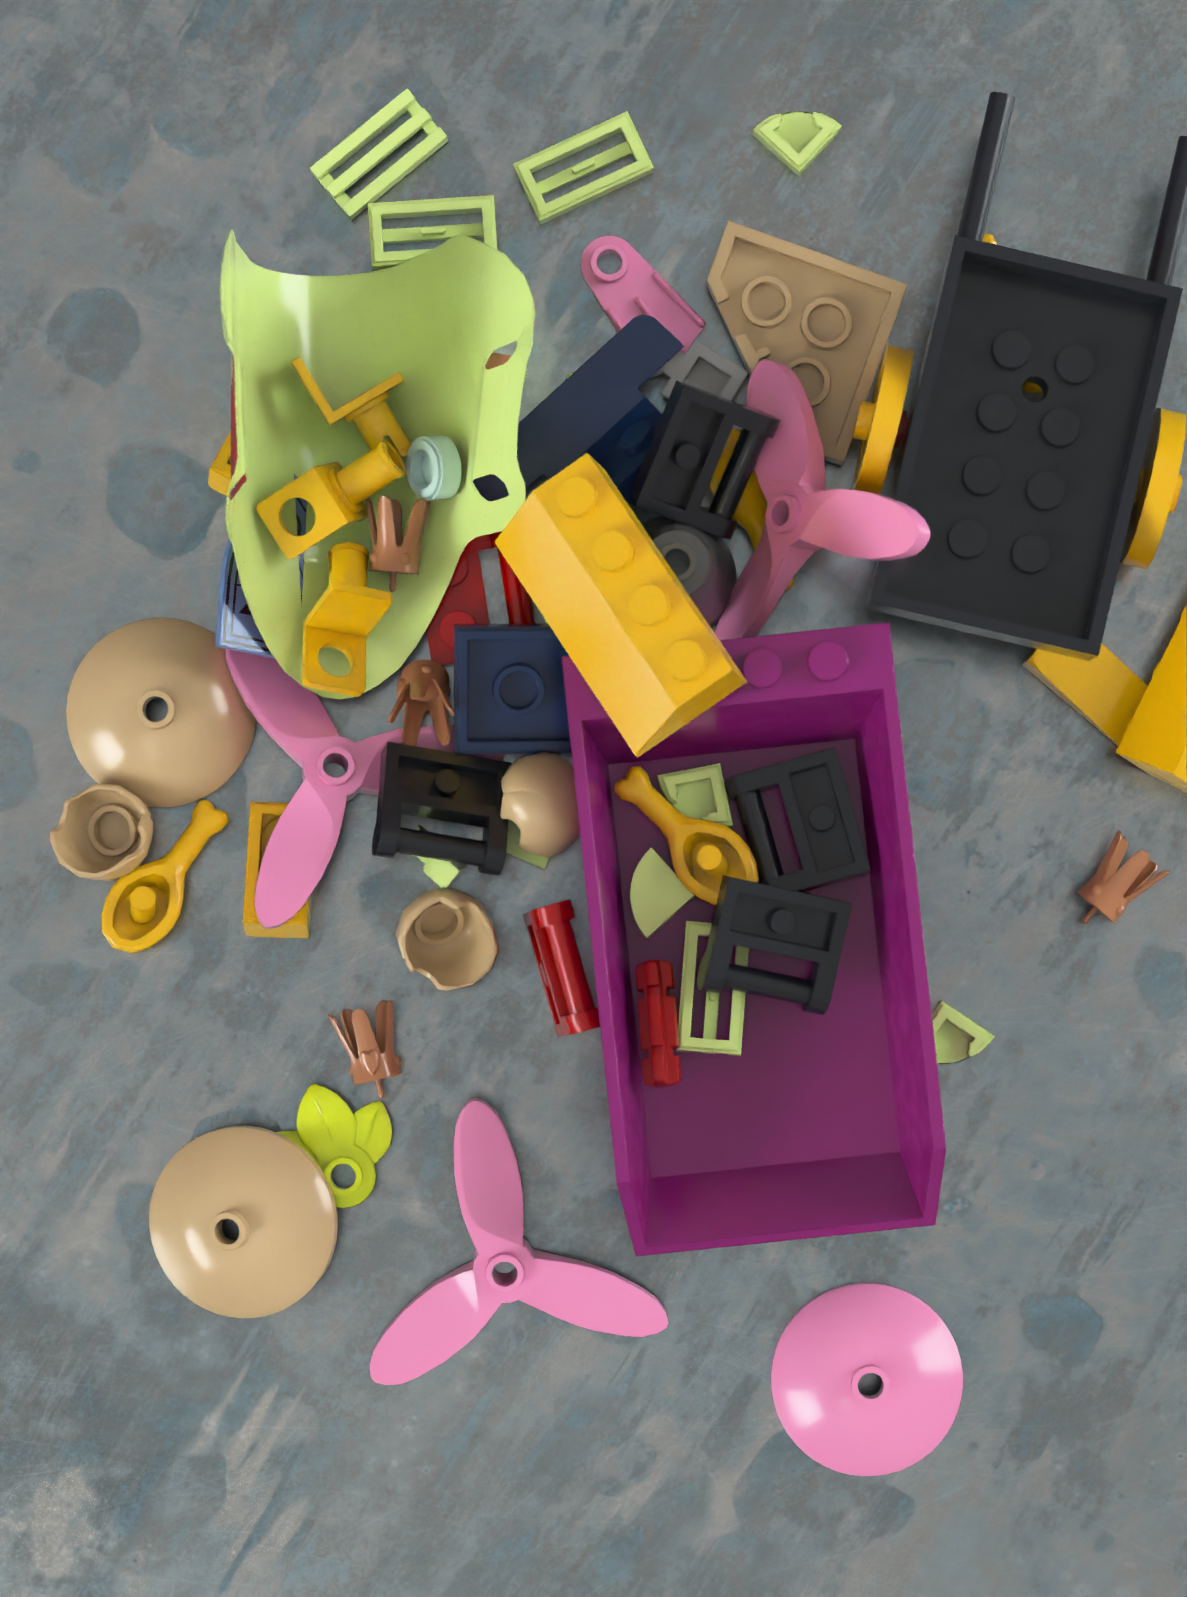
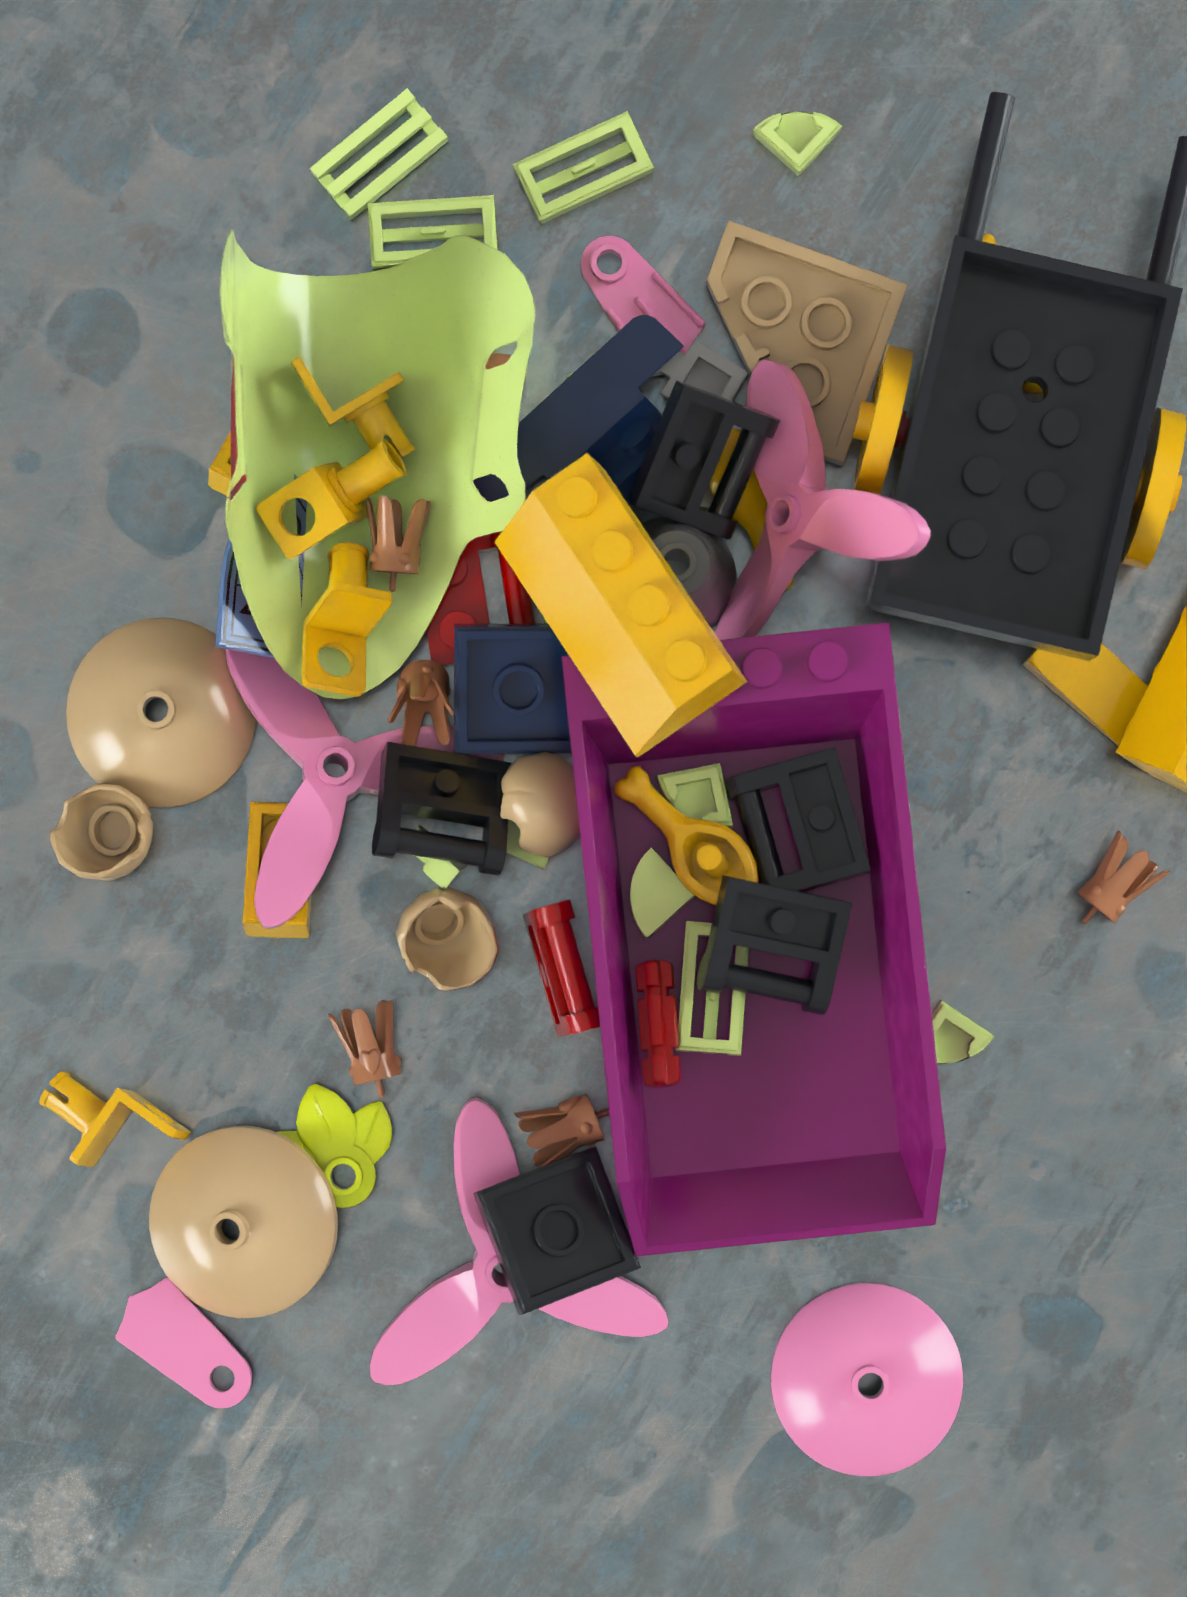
yellow piece [101,799,229,953] -> none
light aqua tile [406,435,462,501] -> none
none -> yellow bracket [39,1071,191,1167]
none -> bright pink piece [115,1278,252,1408]
none -> black plate [473,1146,641,1315]
none -> nougat piece [514,1094,609,1167]

